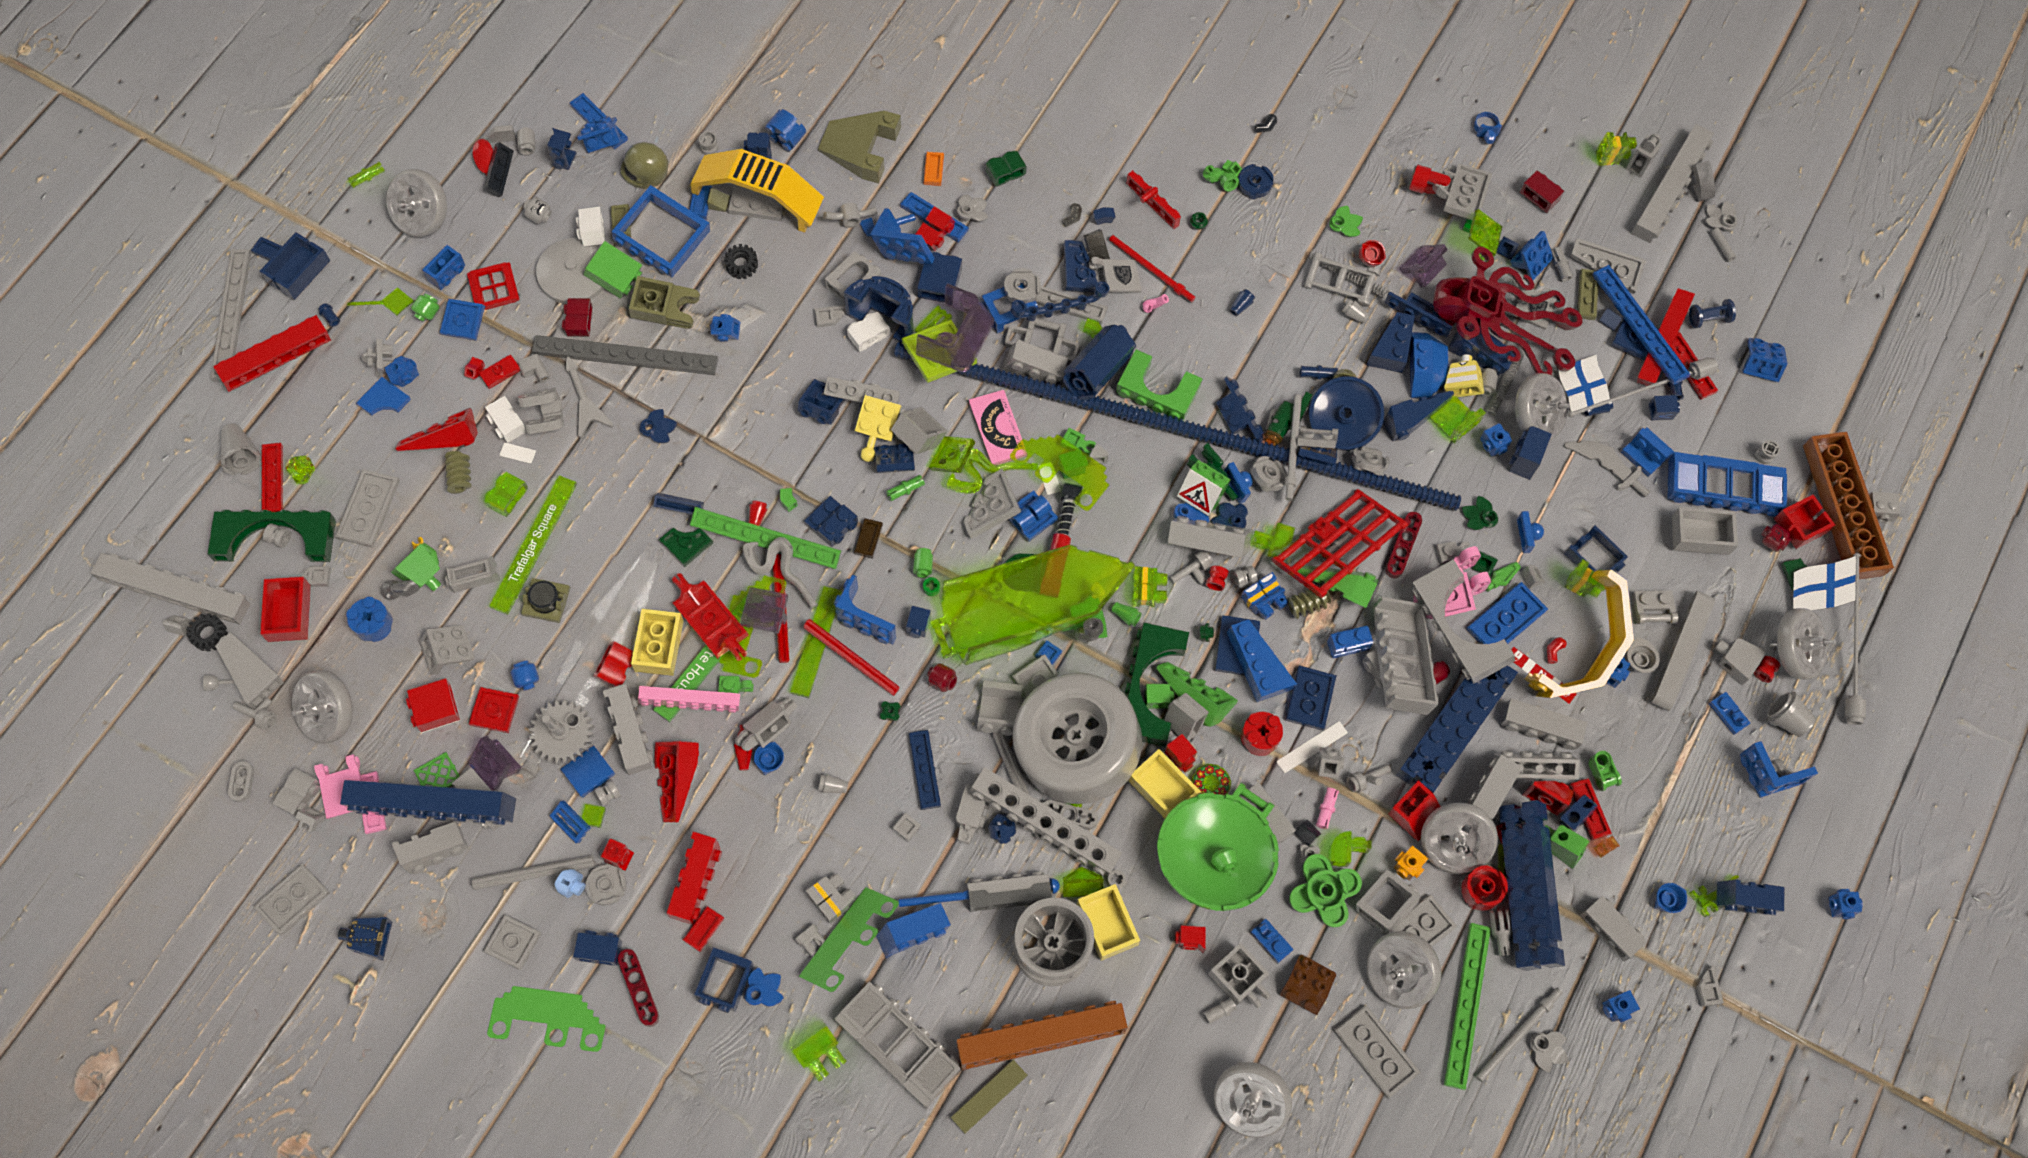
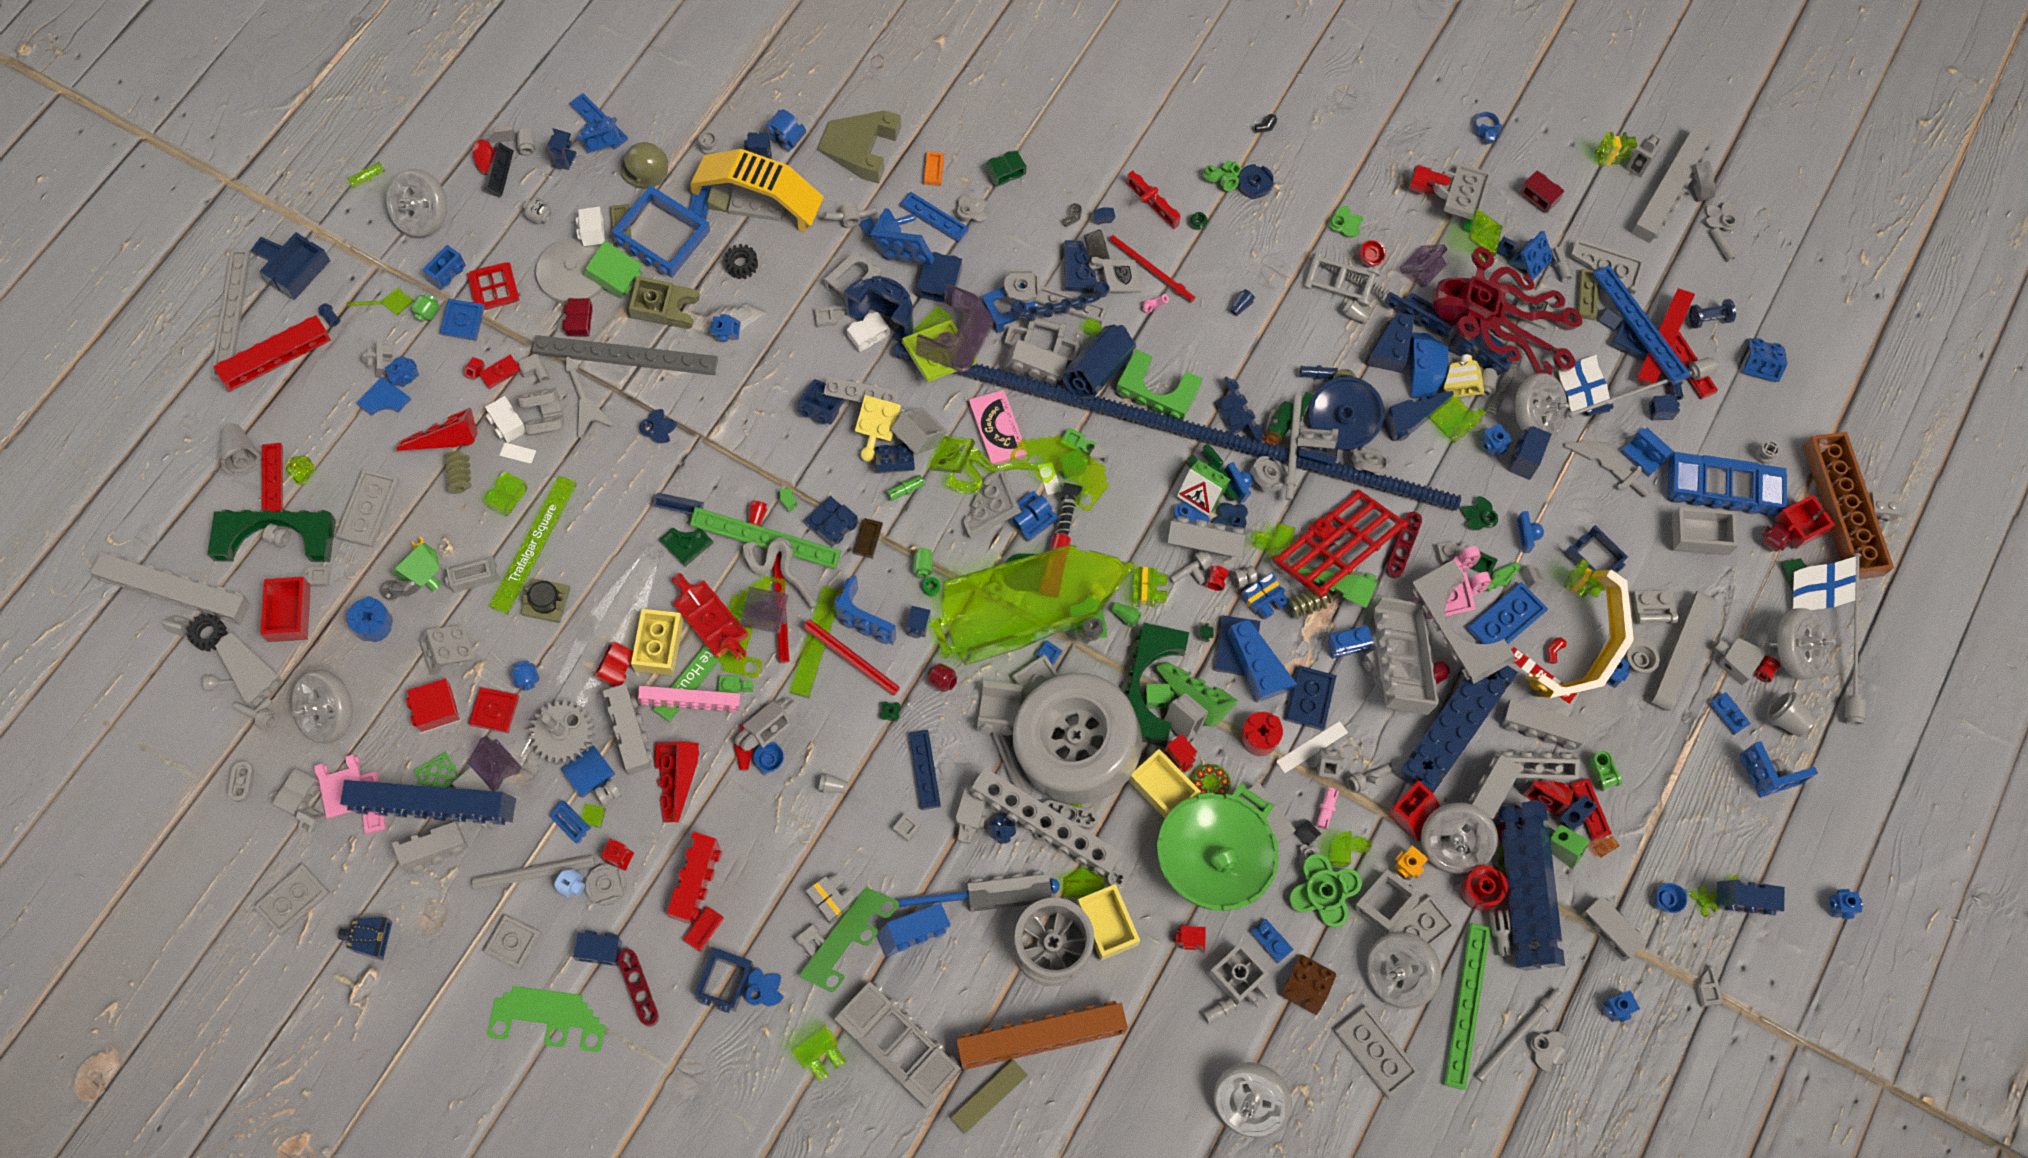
red piece [916,206,955,251] -> none

